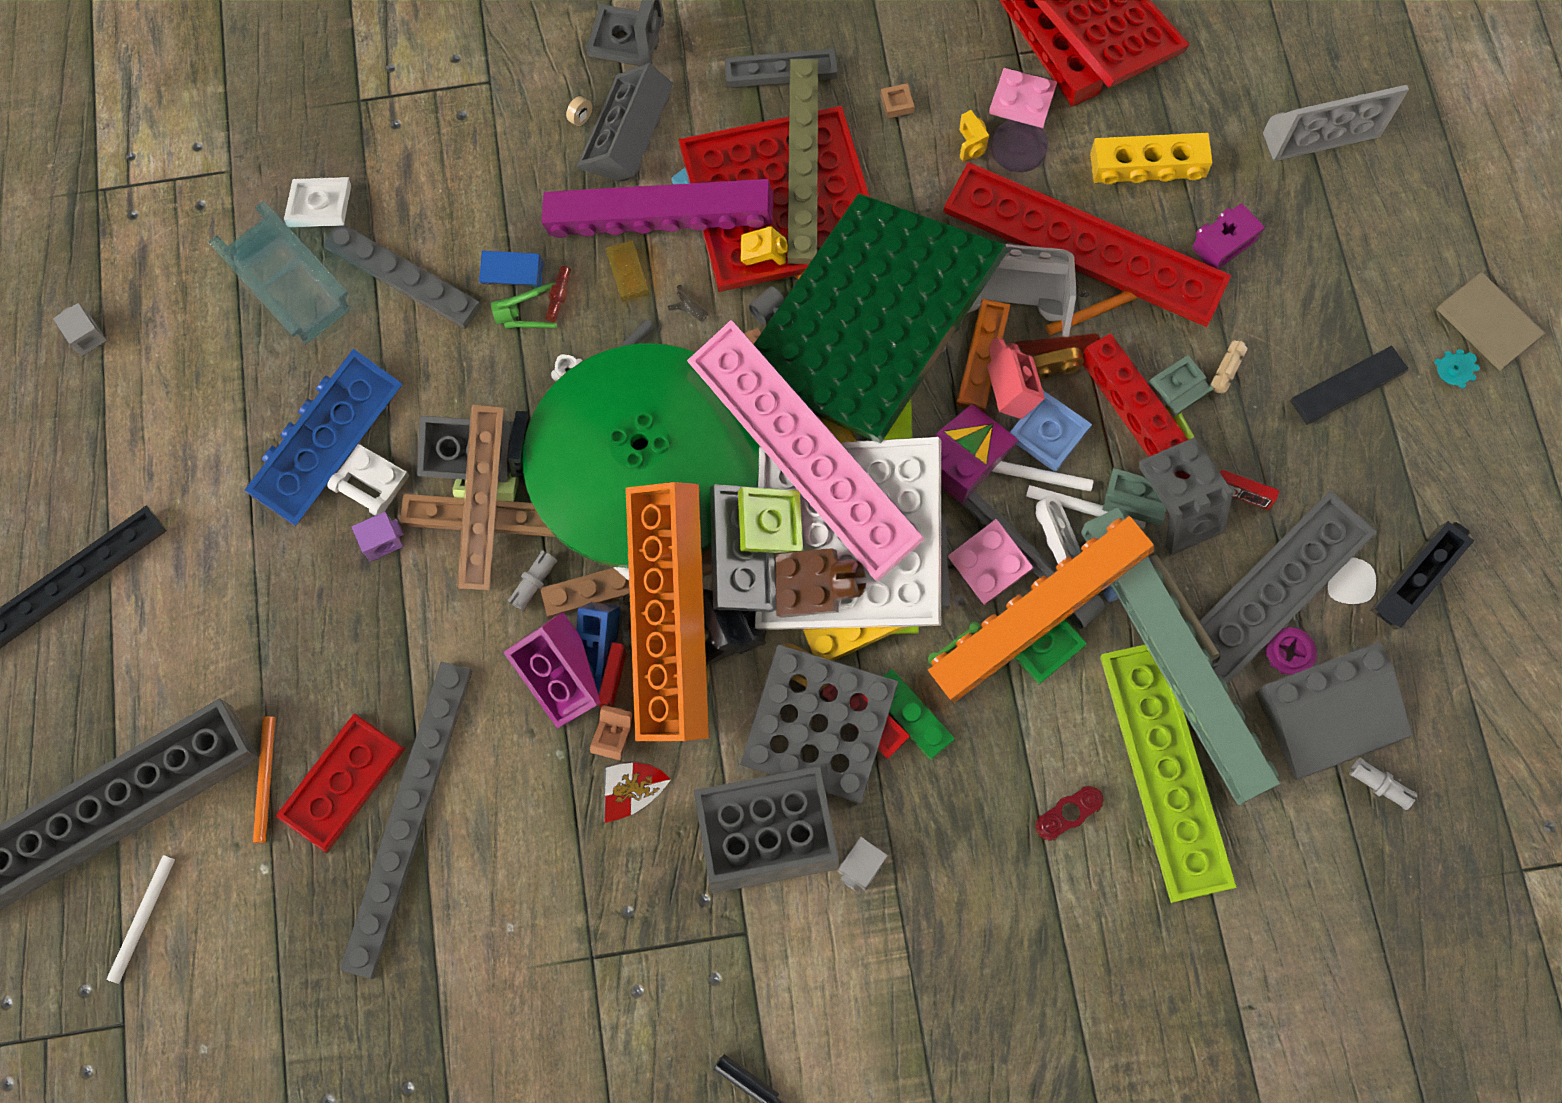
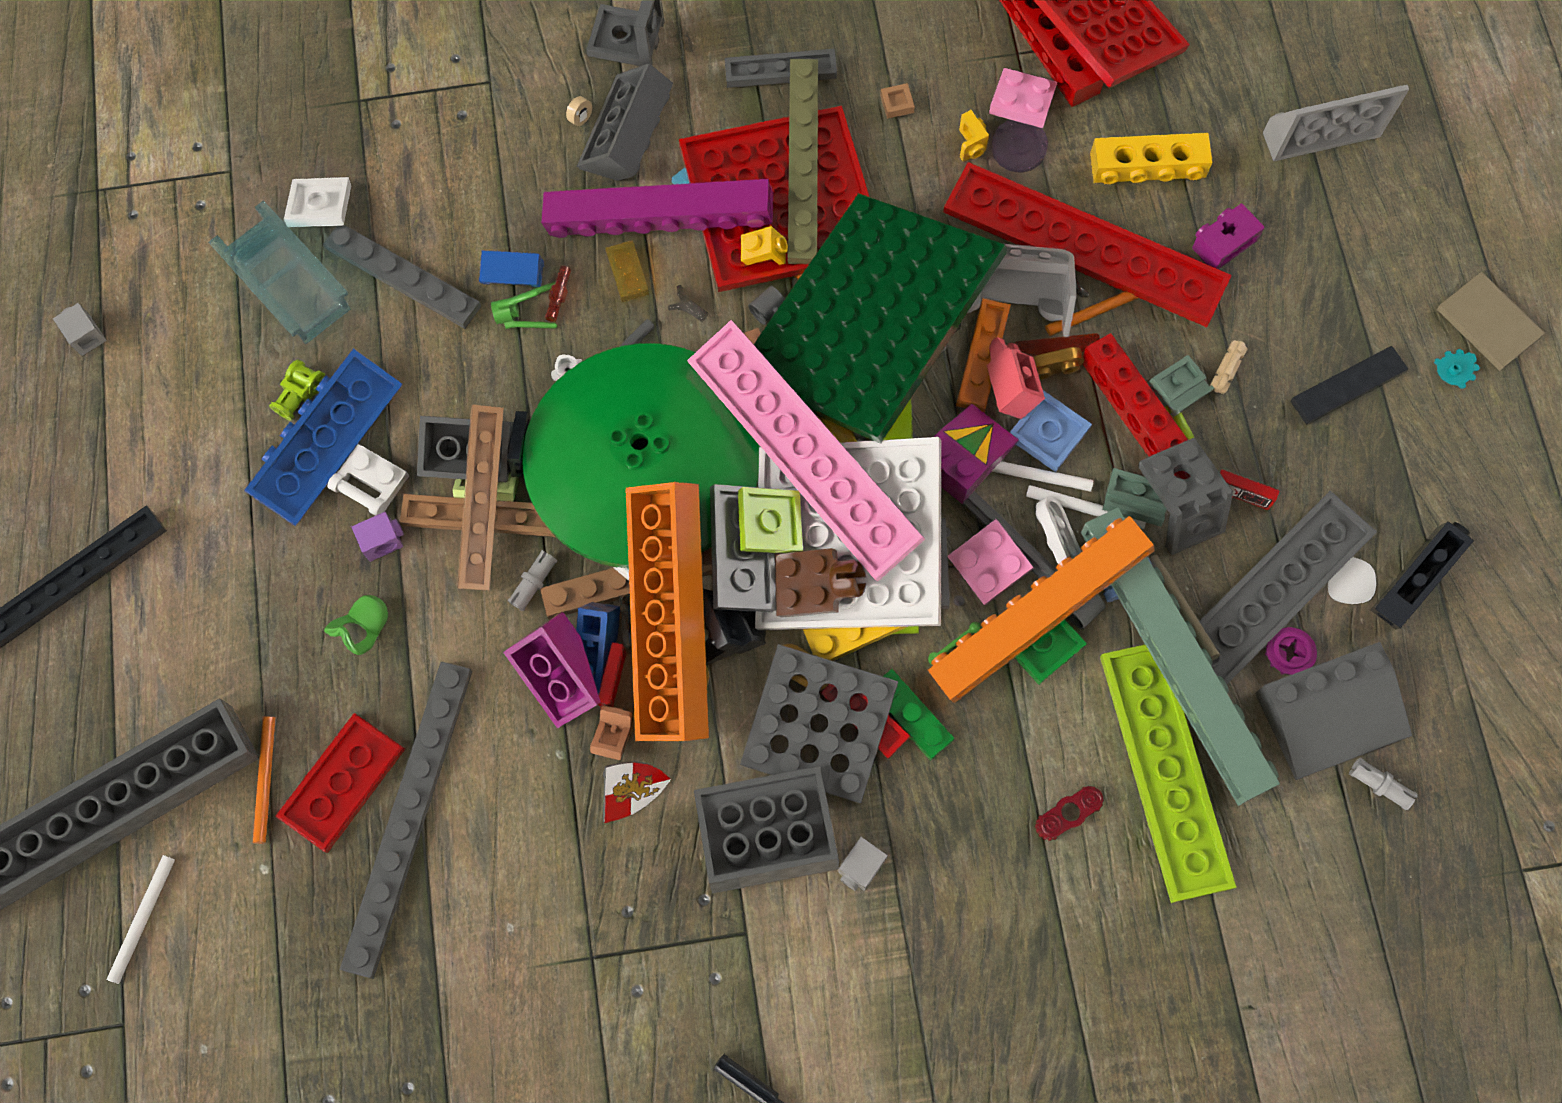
none -> lime connector [269,359,325,421]
none -> bright green piece [324,595,388,655]

